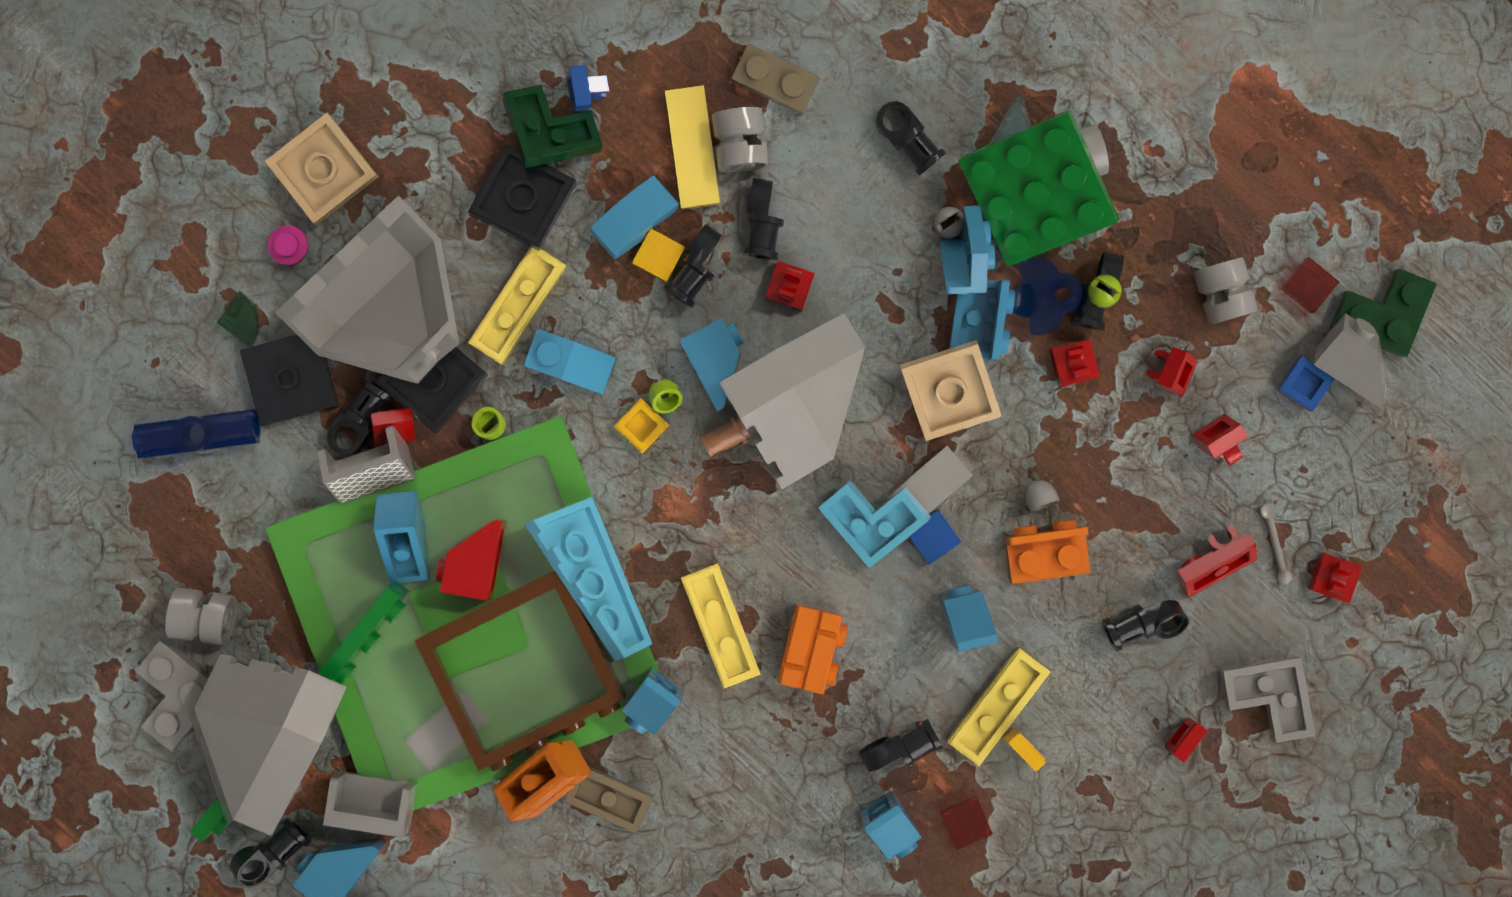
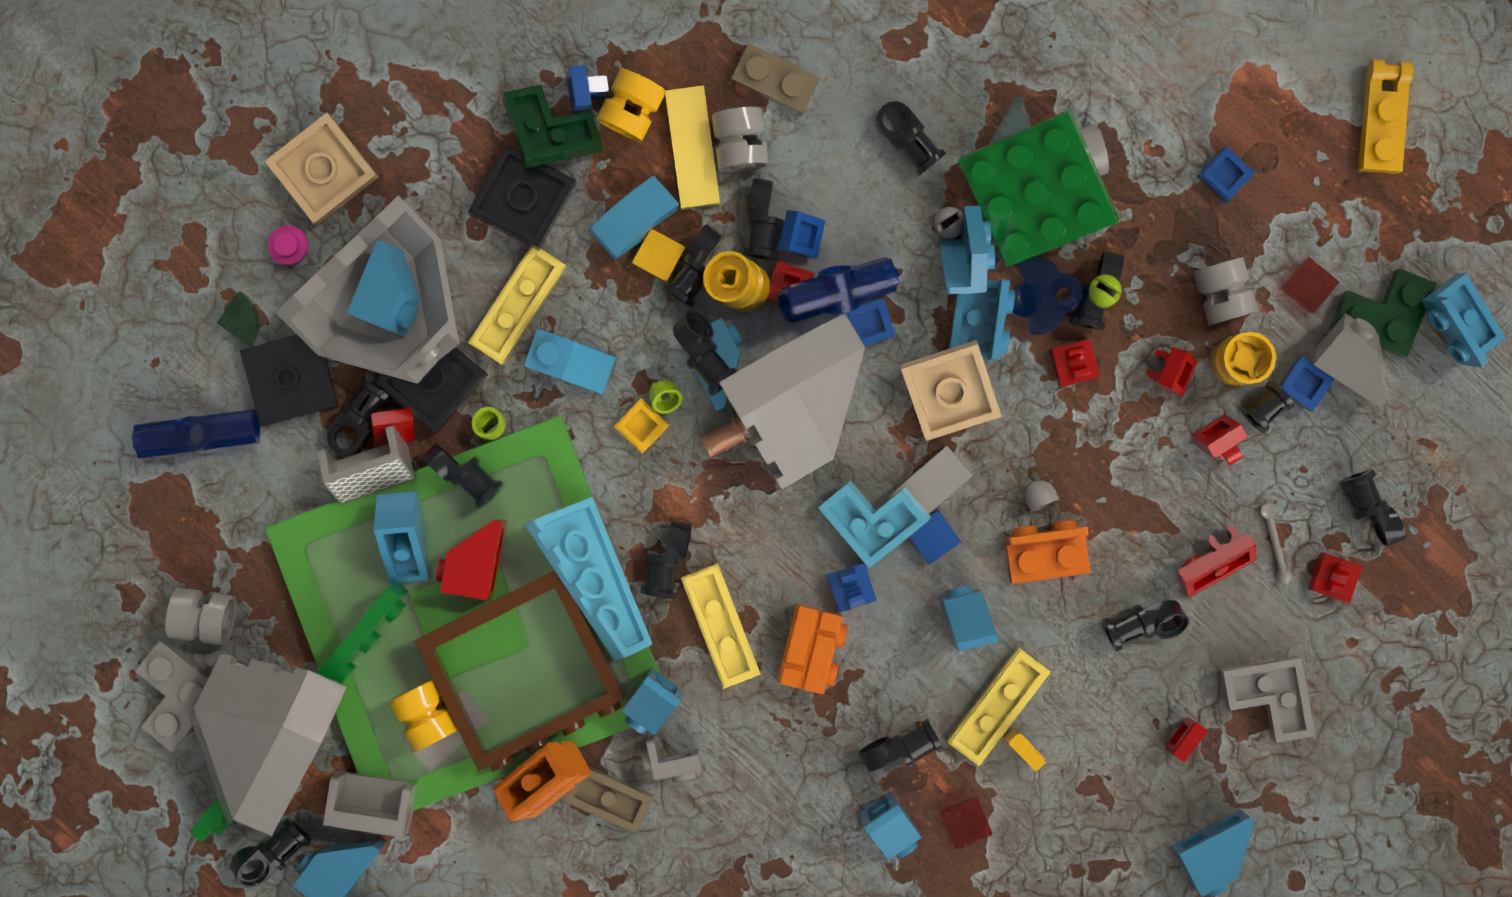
none -> dark azure slope [347,239,420,337]
none -> yellow wheel [388,679,458,752]
none -> black connector [422,443,504,510]
none -> yellow wheel [596,68,666,142]
none -> black connector [640,520,692,600]
none -> light grey bracket [641,735,703,783]
none -> black connector [673,311,738,396]
none -> yellow wheel [703,251,770,313]
none -> clear blue piece [777,257,900,323]
none -> blue plate [778,210,826,259]
none -> blue tile [826,562,877,613]
none -> blue plate [845,298,896,346]
none -> dark azure slope [1171,810,1254,897]
none -> blue tile [1196,146,1255,203]
none -> yellow wheel [1210,332,1276,386]
none -> black bush [1240,381,1295,434]
none -> black connector [1339,469,1406,547]
none -> yellow plate [1358,59,1414,174]
none -> dark azure bracket [1422,273,1506,367]

